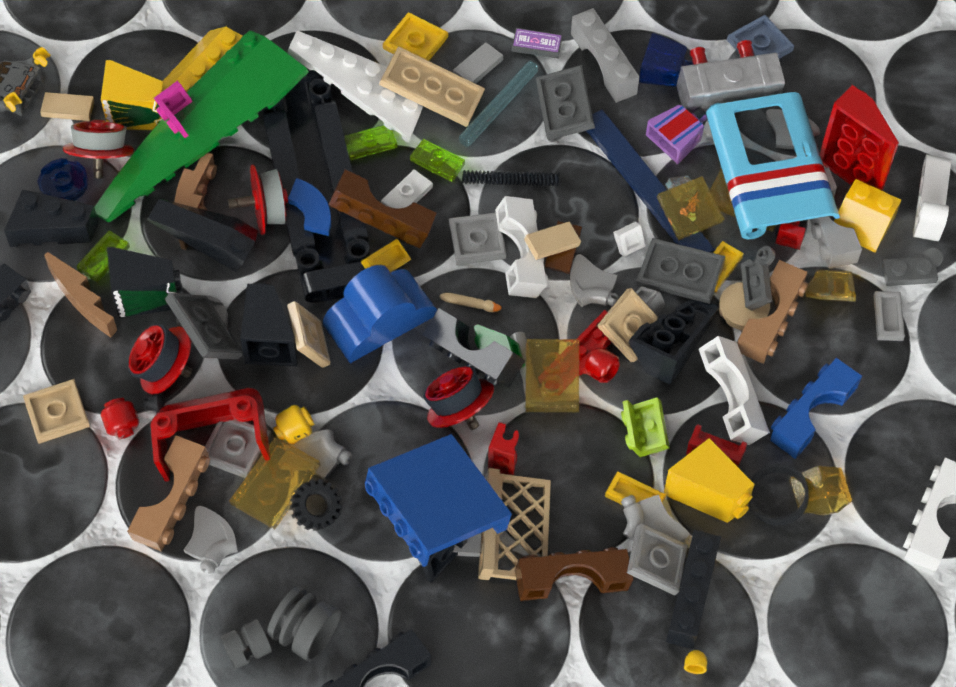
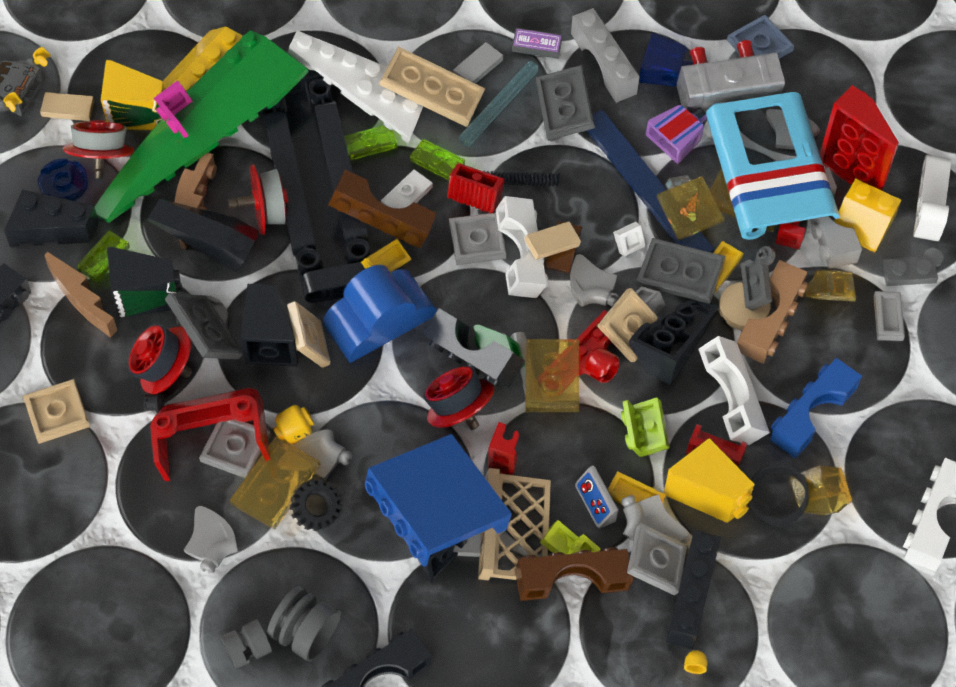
red head [100,398,140,439] -> none
medium nougat arch [127,436,210,552] -> none
blue tile [288,178,331,236] -> none
yellow tile [383,12,448,61] -> none
tan piece [440,293,502,312] -> none
none -> red brick [447,163,504,213]
none -> neon yellow slope [540,520,601,554]
none -> slope [575,465,618,528]

